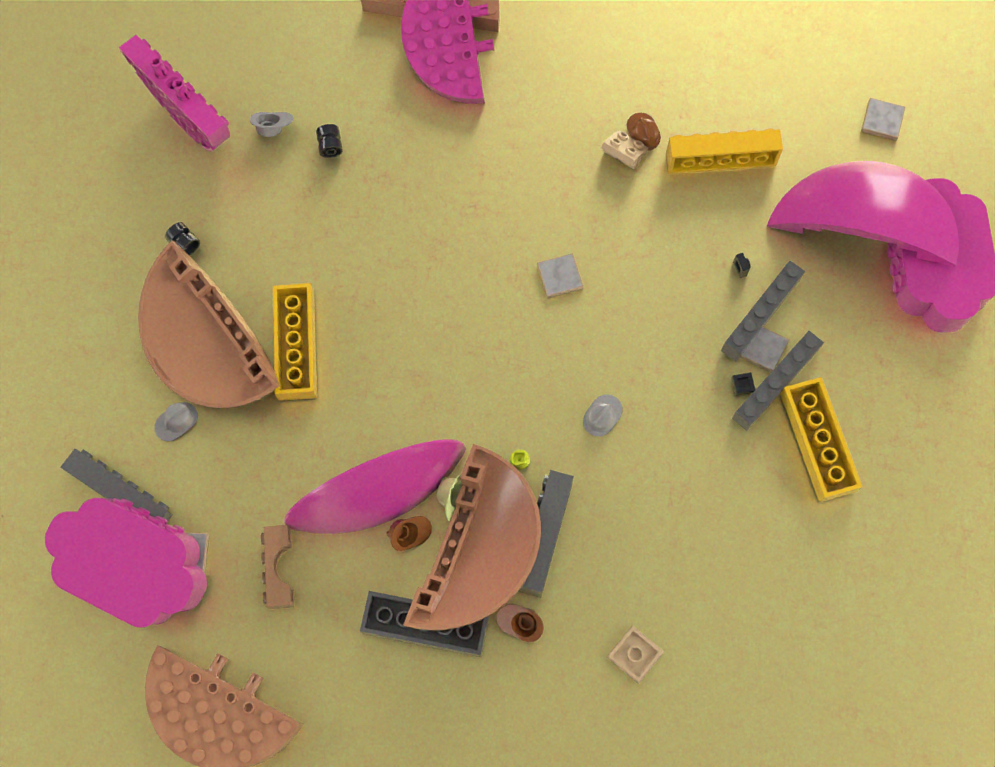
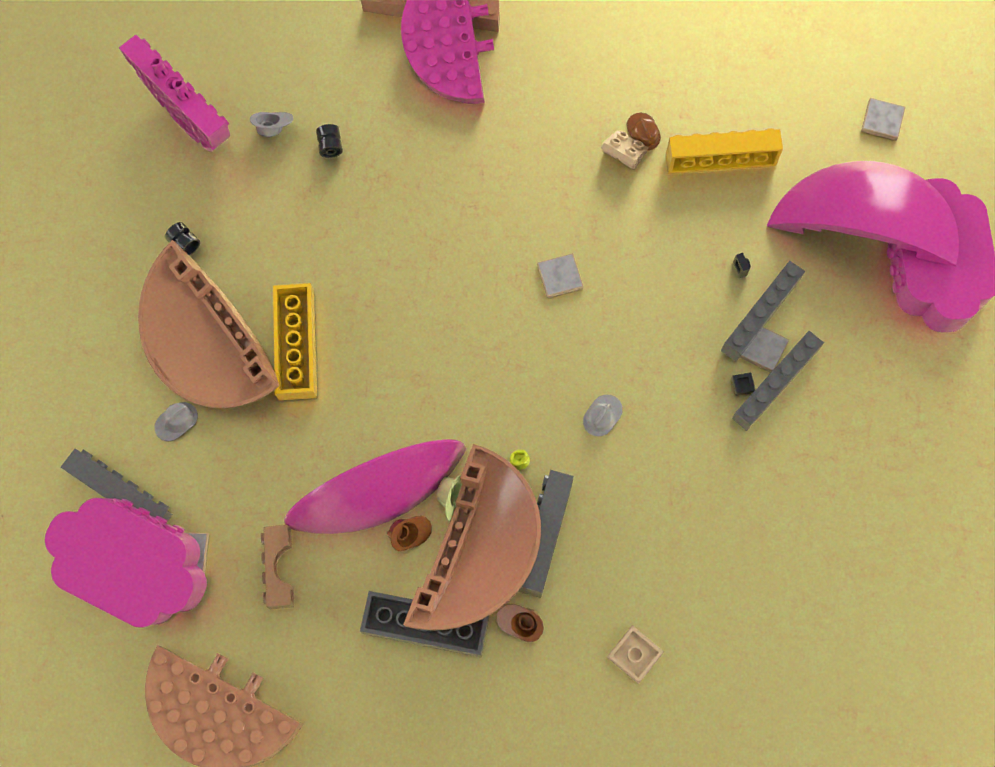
yellow brick [780,377,863,503] -> none

